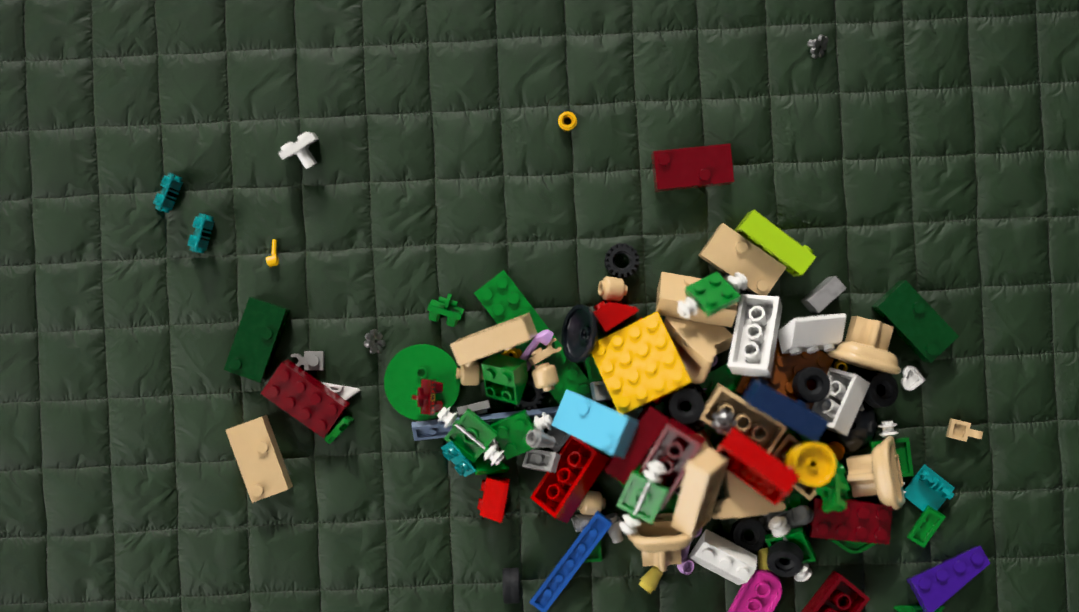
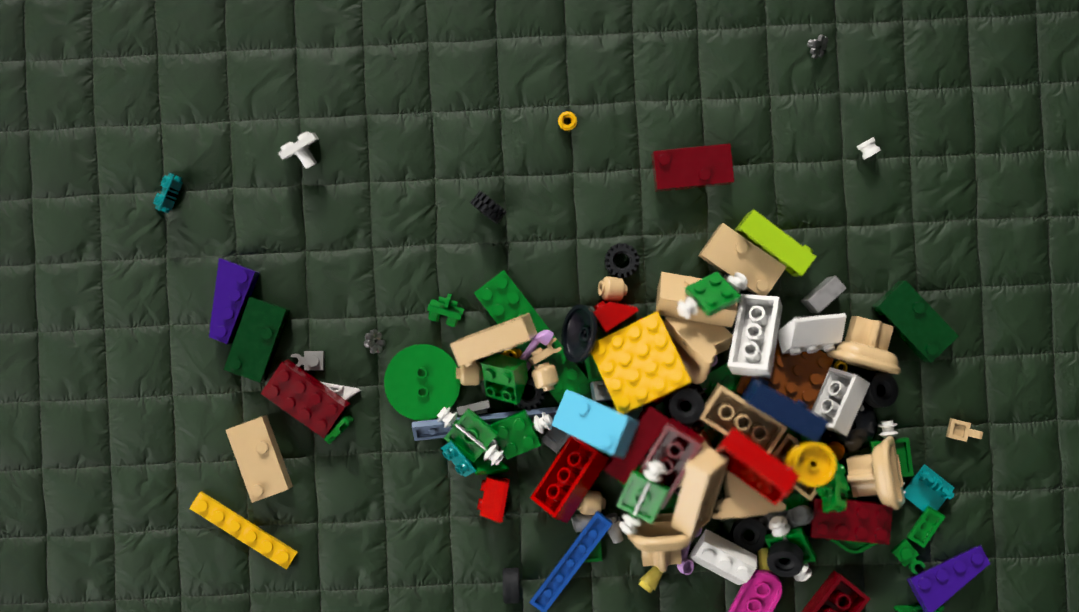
teal hinge [188,213,215,254] -> none
yellow hand [266,239,279,267] -> none
dark red hips [412,379,443,415] -> none
light grey plate [522,449,561,473] -> none
light grey cone [526,429,556,448] -> none
flat silver plant [711,408,737,434] -> none
black tyre [792,367,830,403] -> none
white tile [901,366,926,391] -> none
none -> yellow plate [189,491,298,570]
none -> dark purple wedge [209,258,260,344]
none -> black tyre [470,191,506,224]
none -> white wheel [856,137,881,160]
none -> green plate [891,539,925,575]

